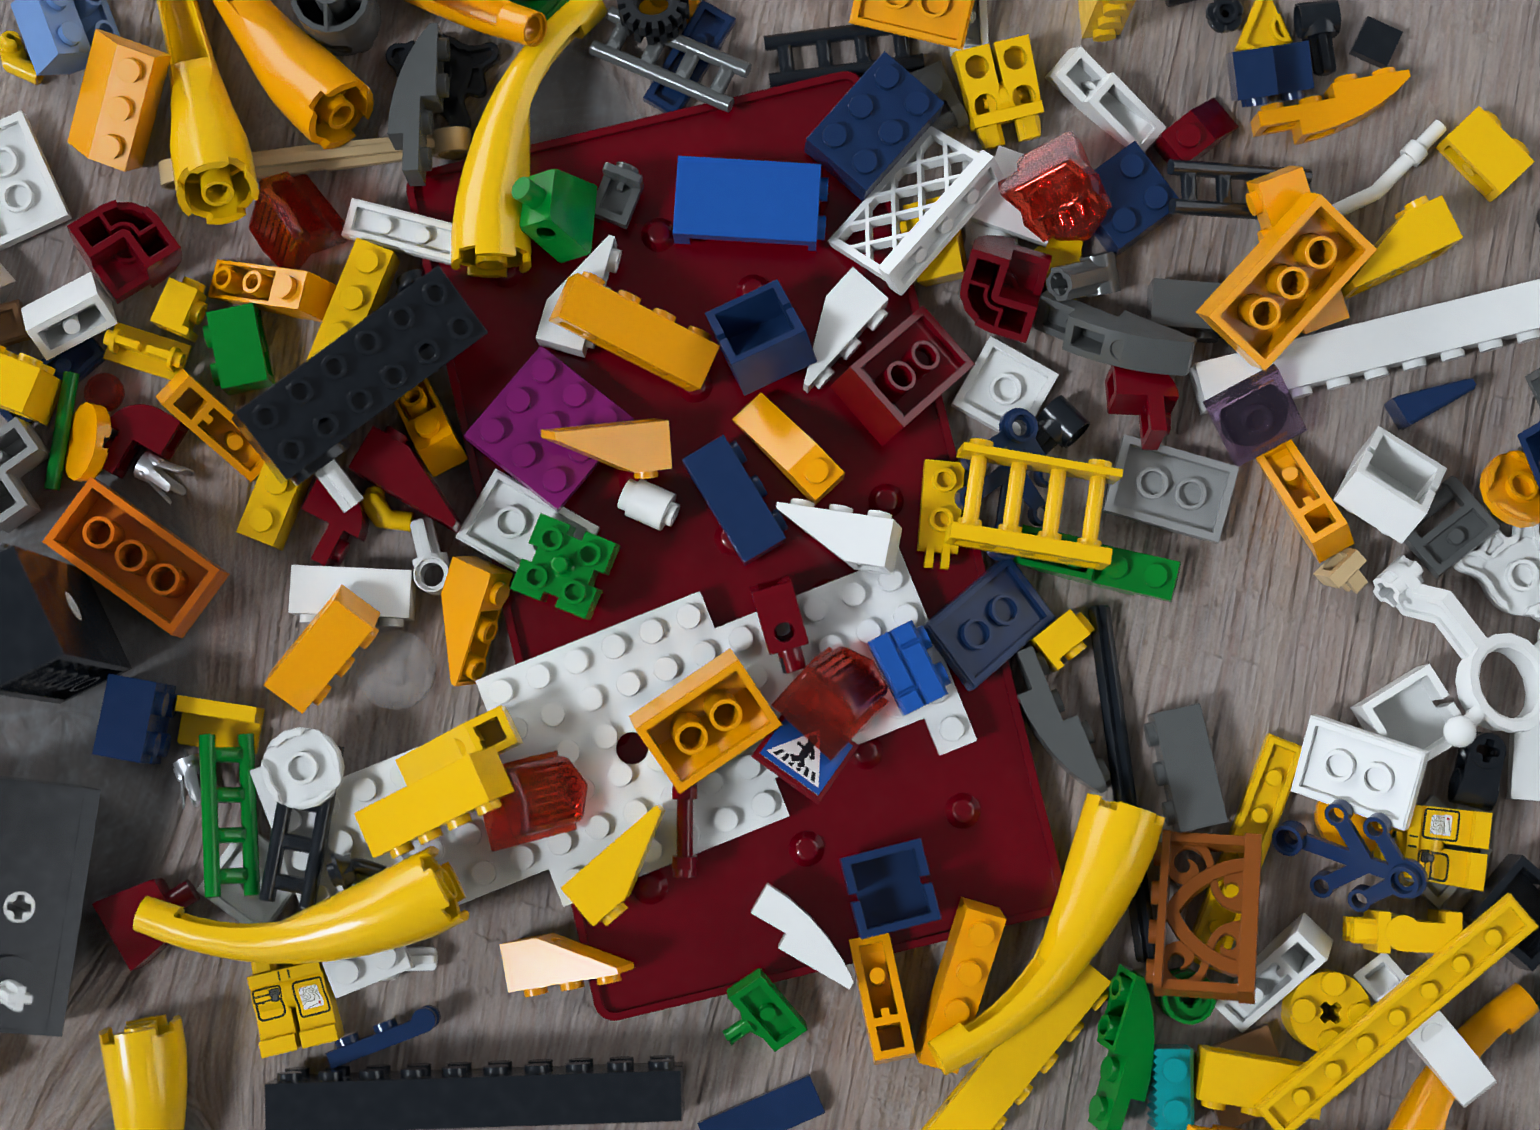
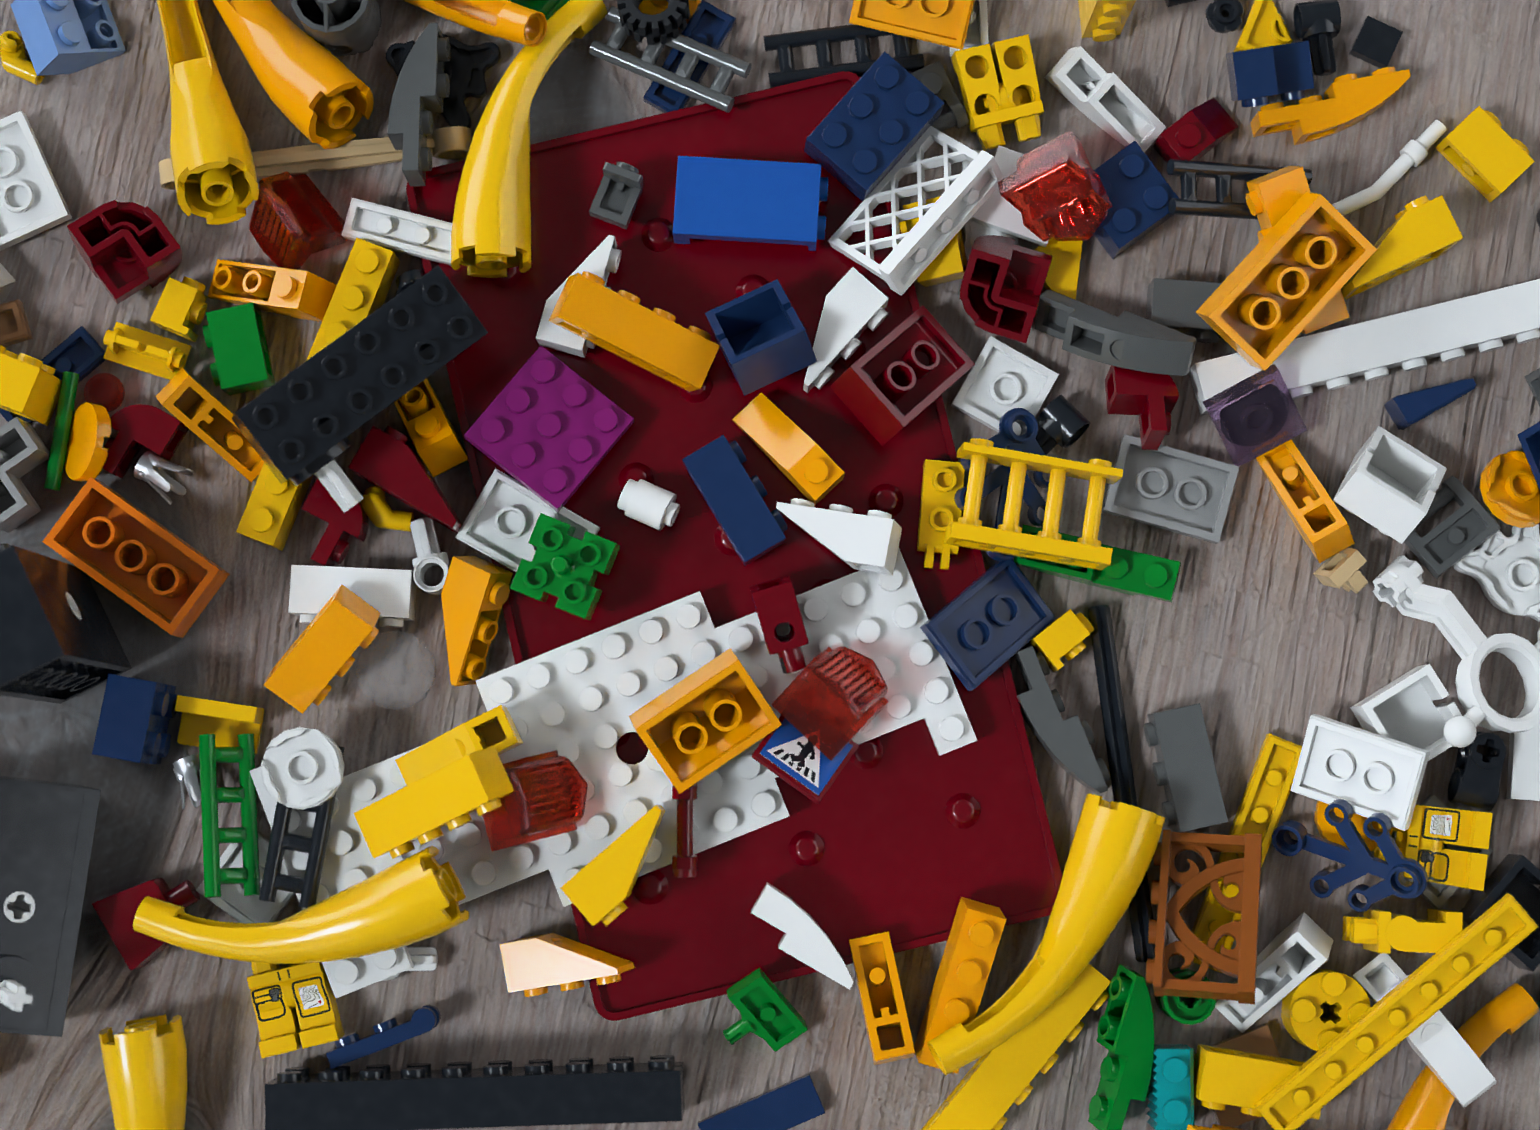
white brick [21,271,118,360] -> none
light orange slope [67,29,172,172] -> none
black plate [326,852,387,890] -> none
green torso [511,169,597,263] -> none
light orange slope [541,418,672,479] -> none
dark blue piece [839,838,941,939] -> none
blue brick [867,620,951,716] -> none
dark grey piece [1046,251,1121,301] -> none

